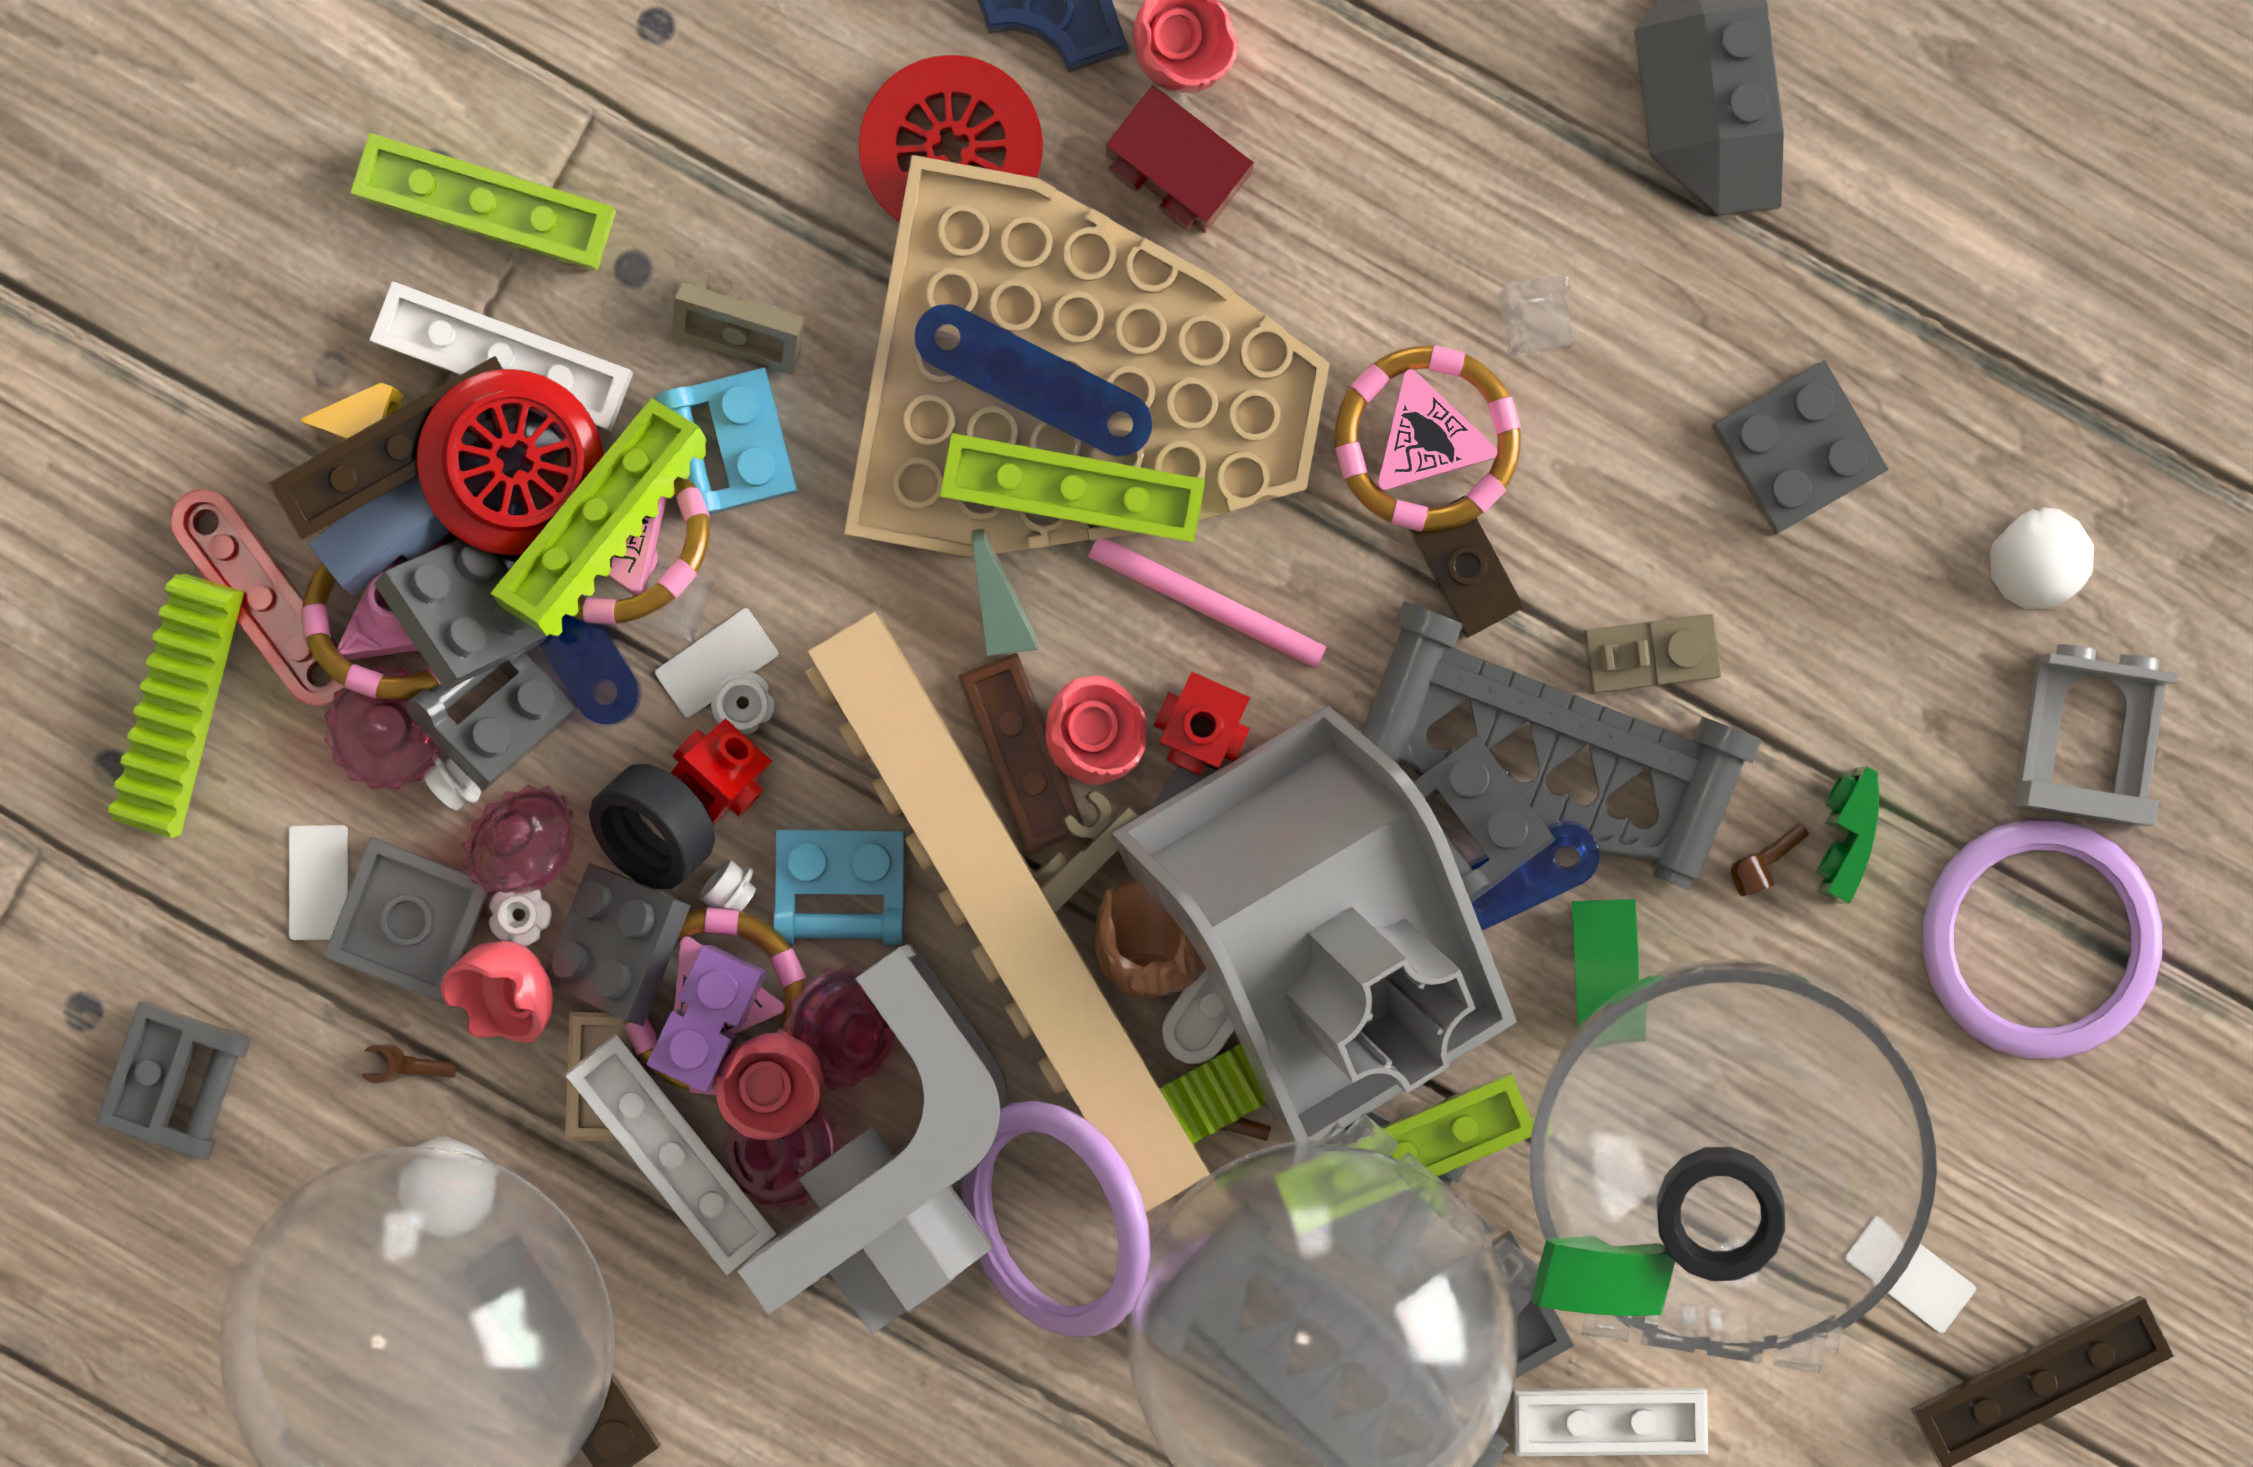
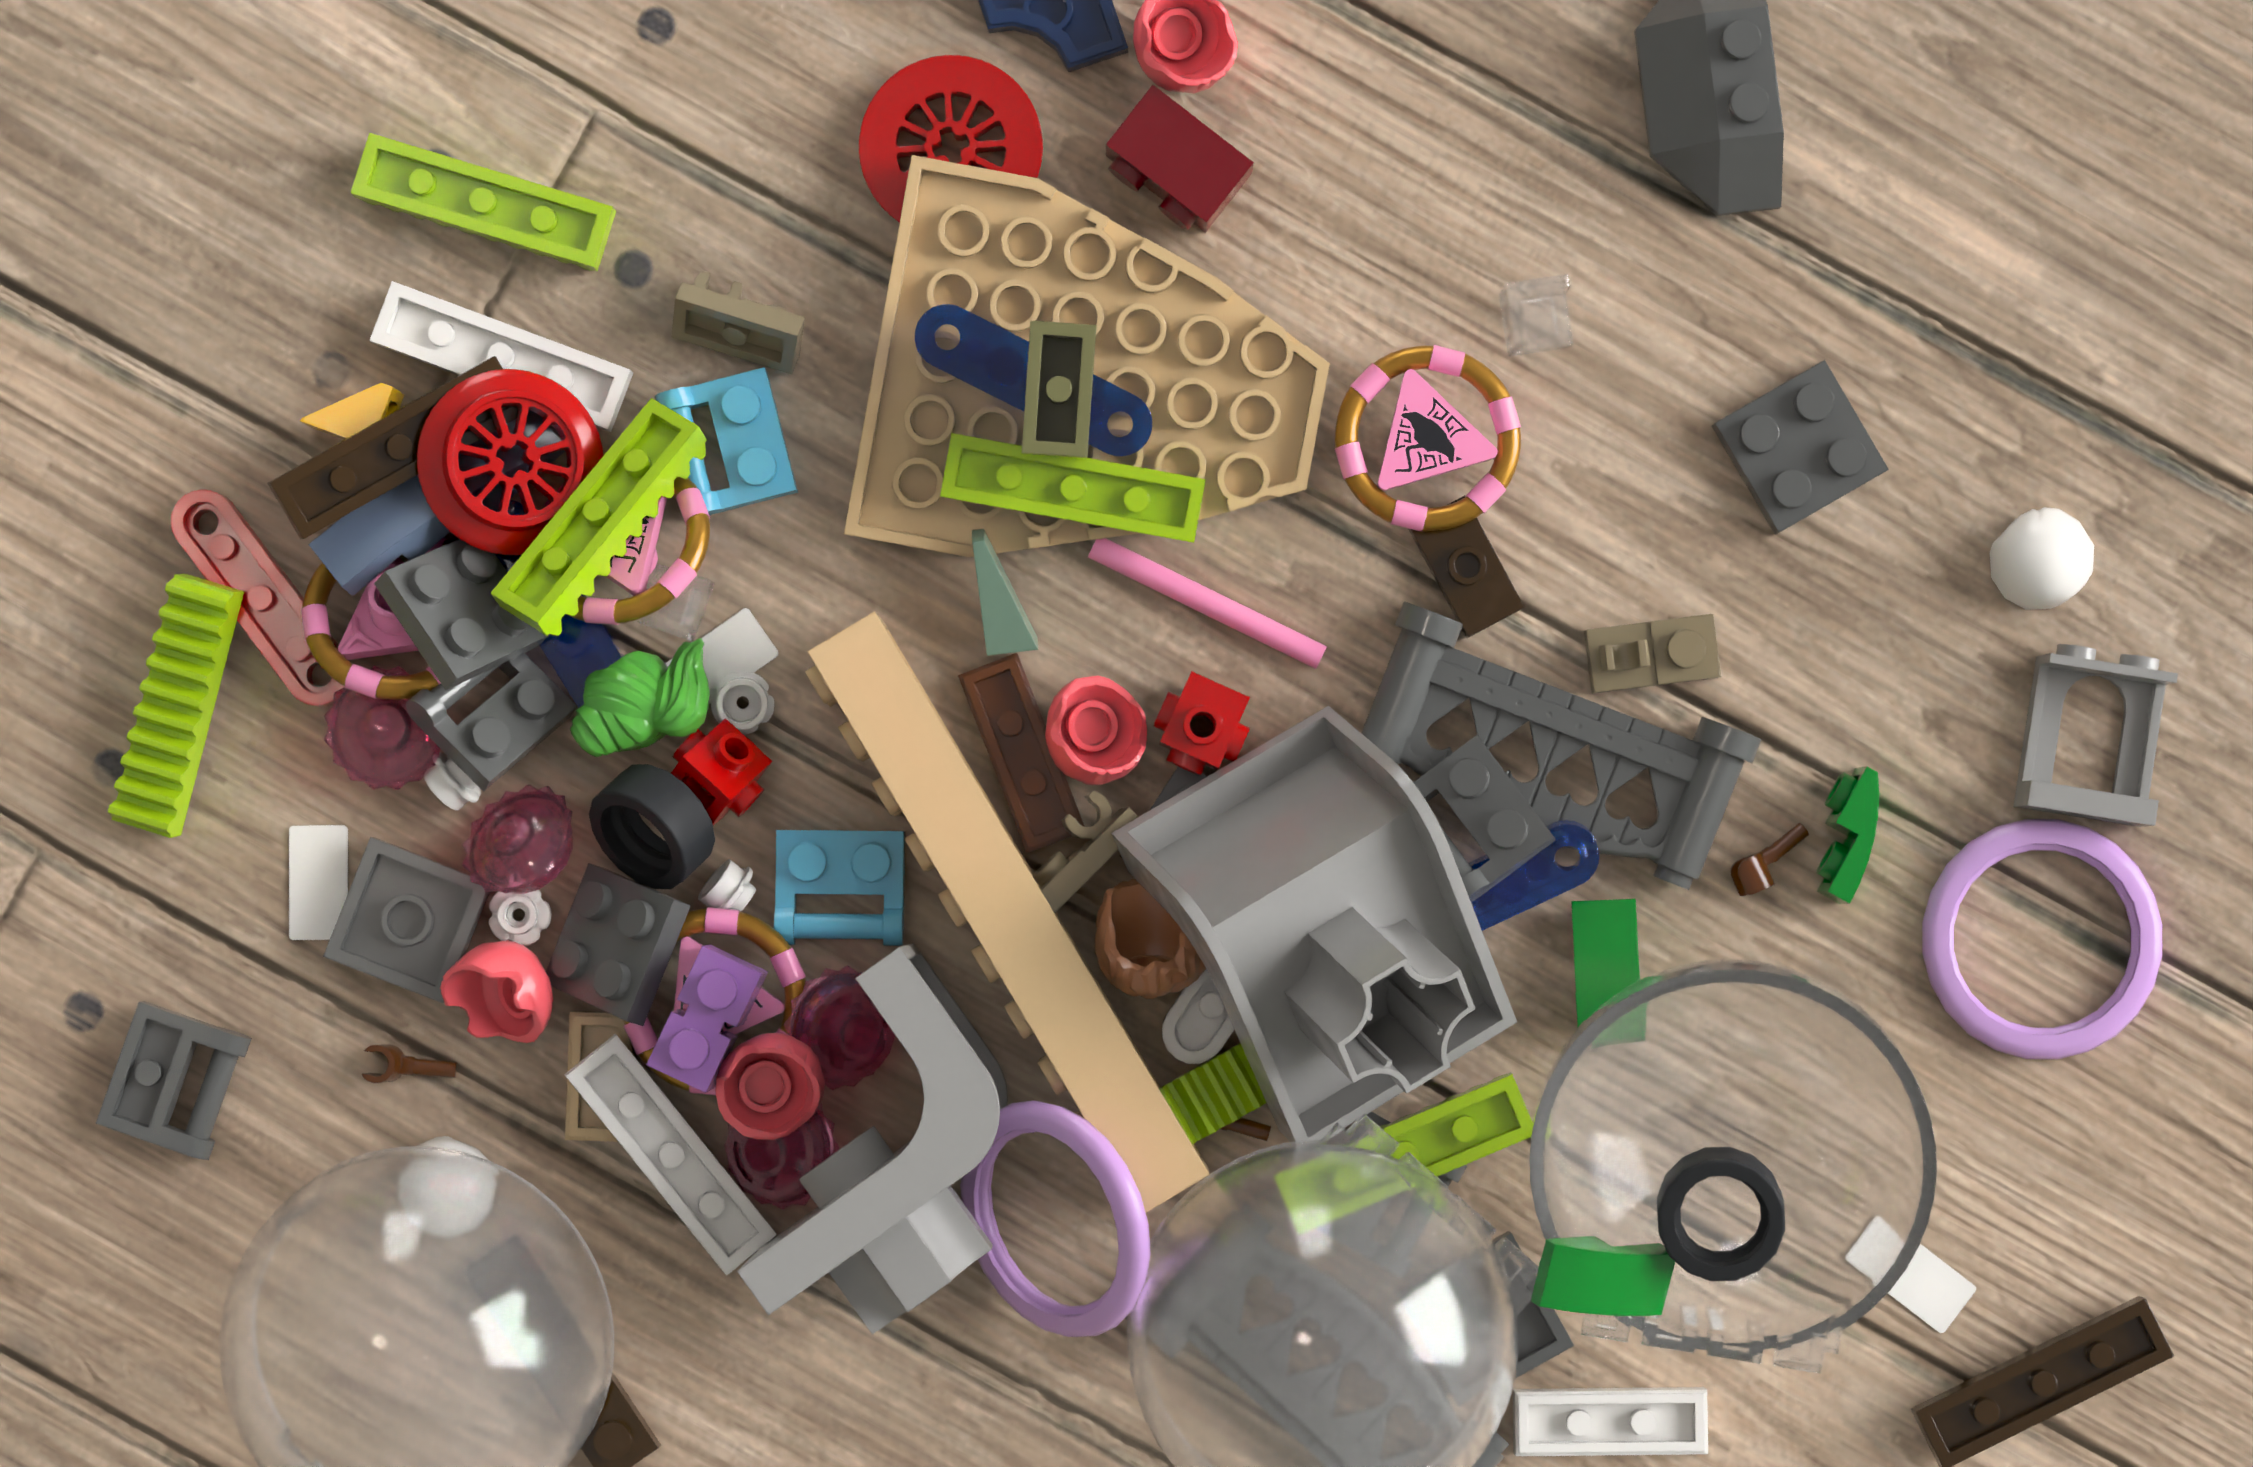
none -> bright green hair [570,638,710,757]
none -> olive brick [1022,321,1097,458]

